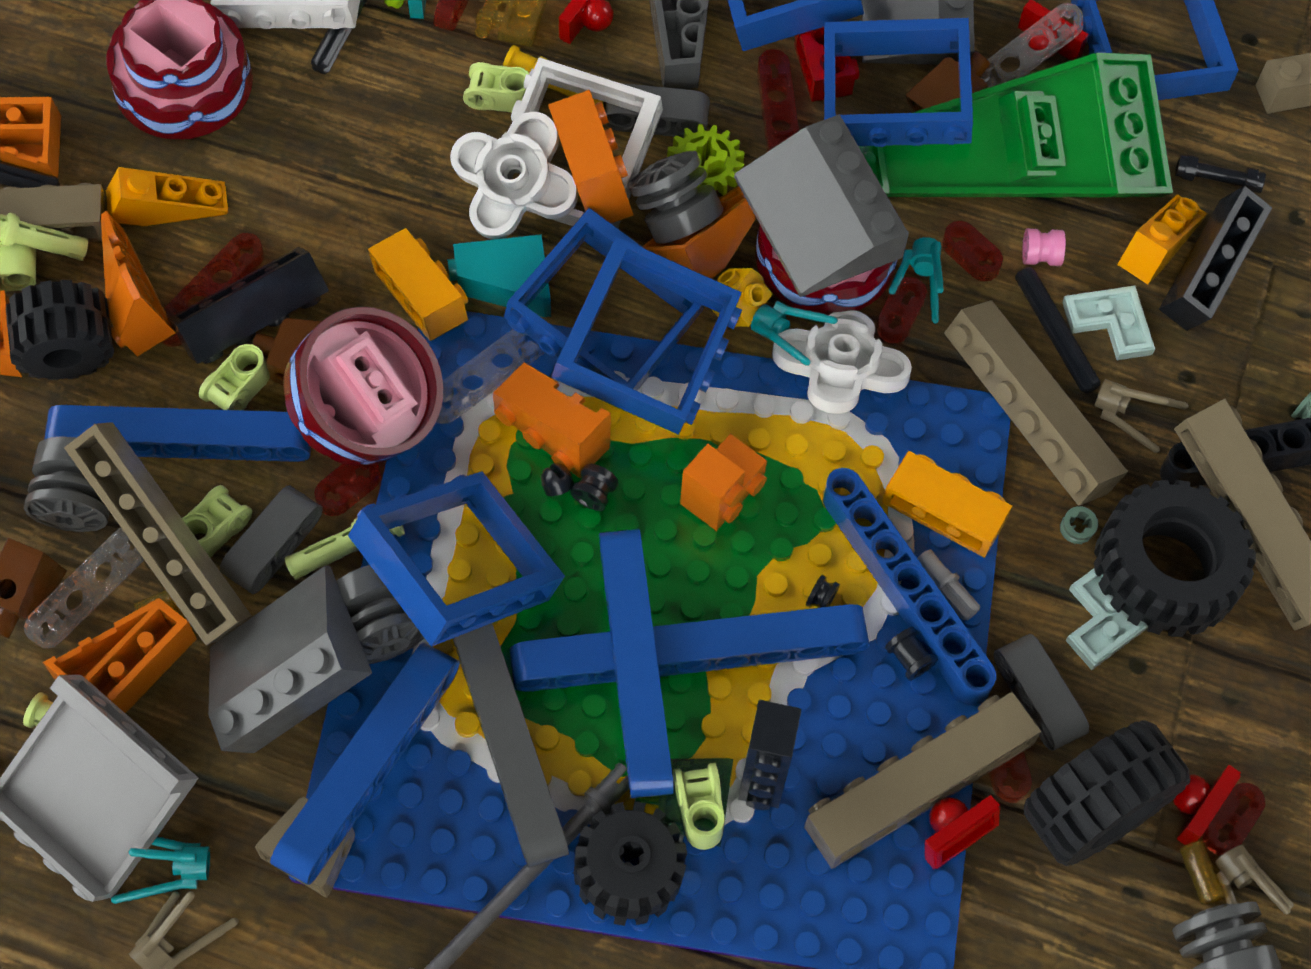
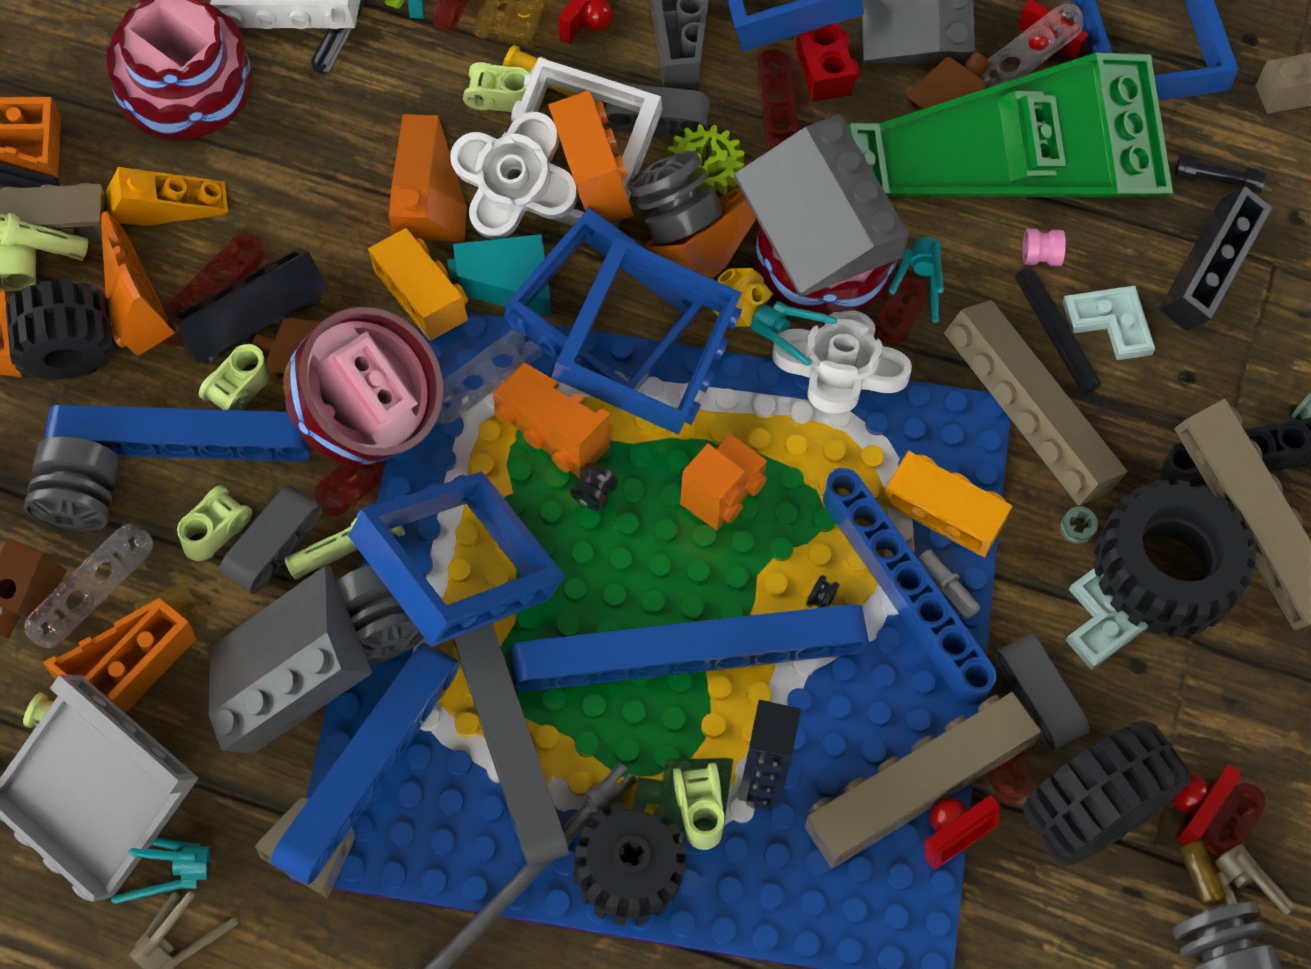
dark tan brick [64,422,252,645] -> none
black hinge [541,463,574,497] -> none
blue beam [599,529,674,799] -> none
blue window [824,18,973,147] -> none
black bush [885,627,938,681] -> none
clear red beam [942,221,1003,282] -> none
dark tan plant [1094,379,1189,453] -> none
light orange slope [1117,194,1208,285] -> none
none -> orange wedge [389,114,468,242]

